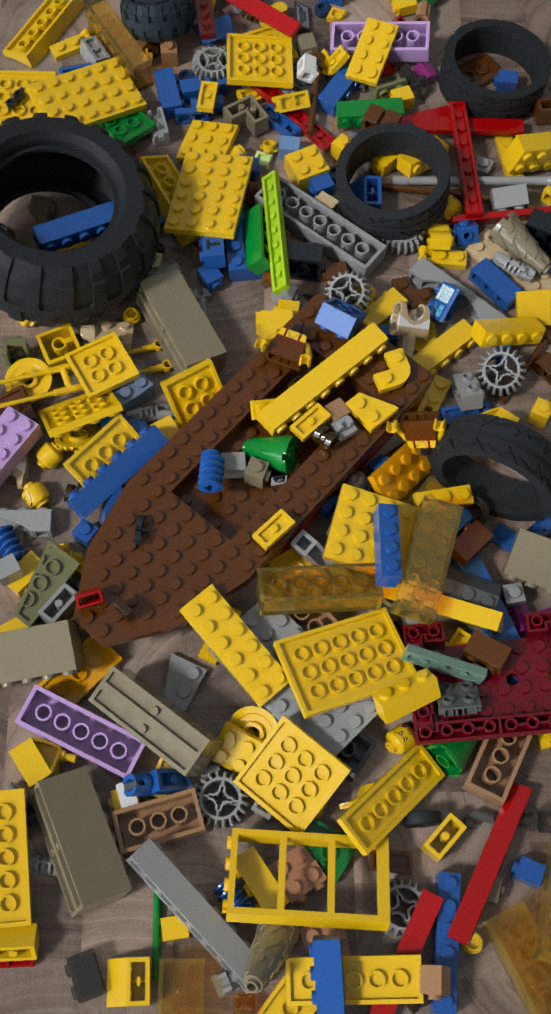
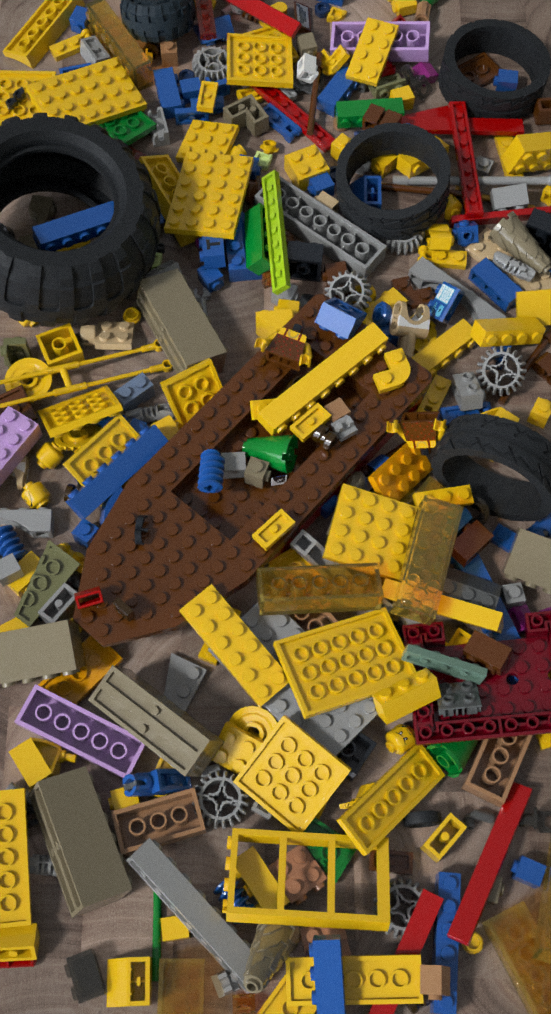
yellow plate [64,331,140,401] -> none
white sticker [116,782,138,808] -> none
yellow hinge [271,90,311,113] -> none
medium blue brick [278,135,303,160] -> none
yellow wing [345,392,399,433] -> none
blue brick [373,503,402,588] -> none
none -> blue brick [69,5,93,33]
none -> blue brick [372,301,393,327]

